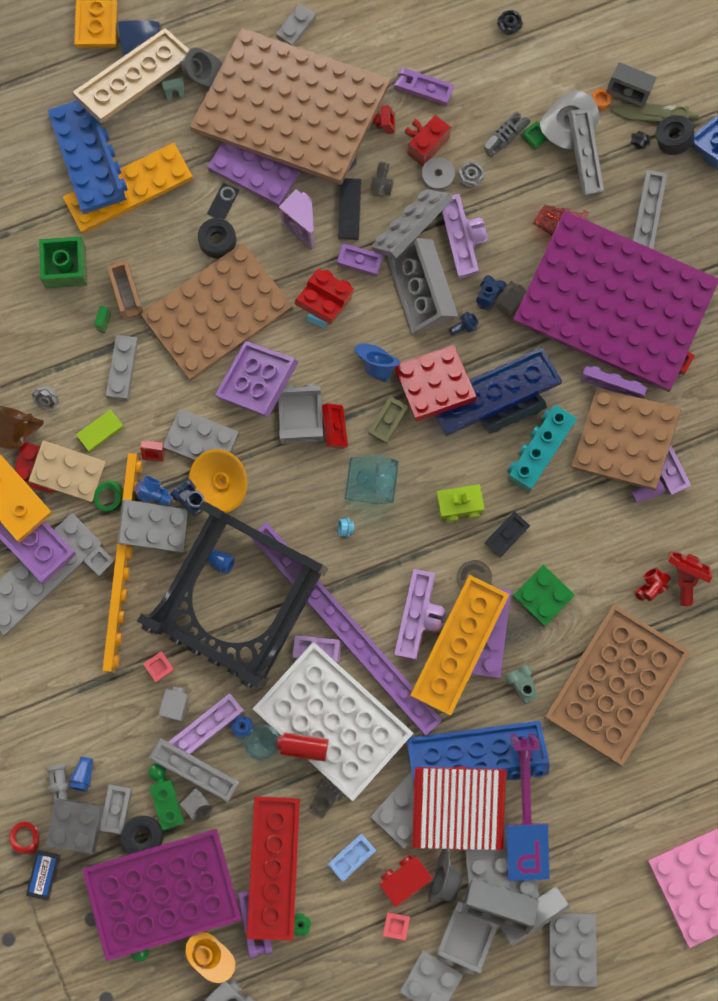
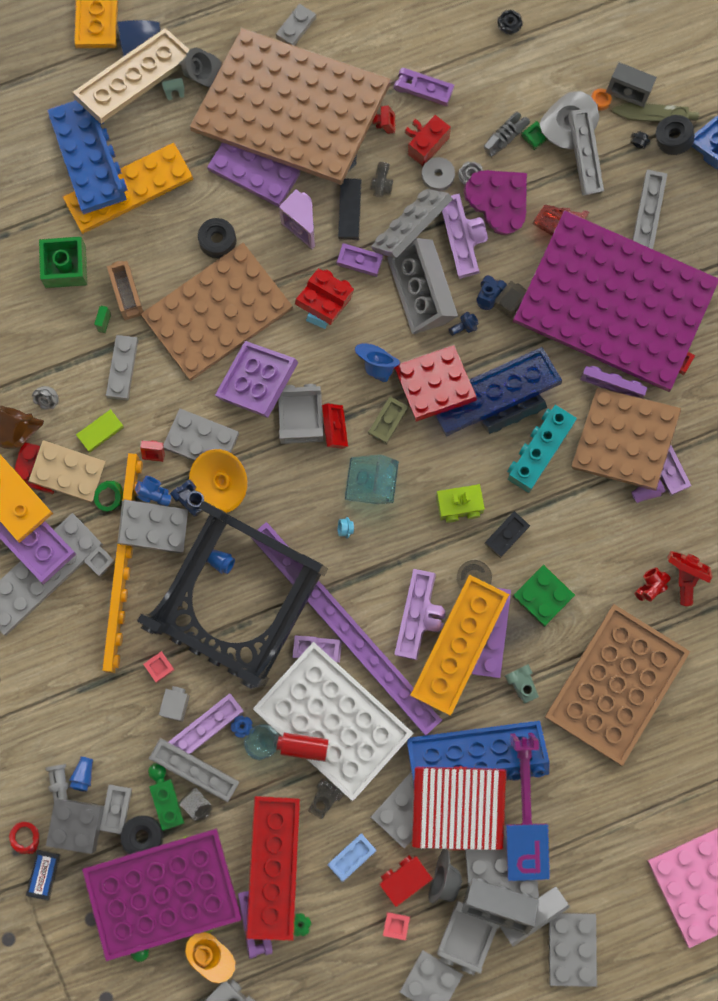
black sticker [207,183,240,219] -> none
none -> magenta plate [464,170,527,235]

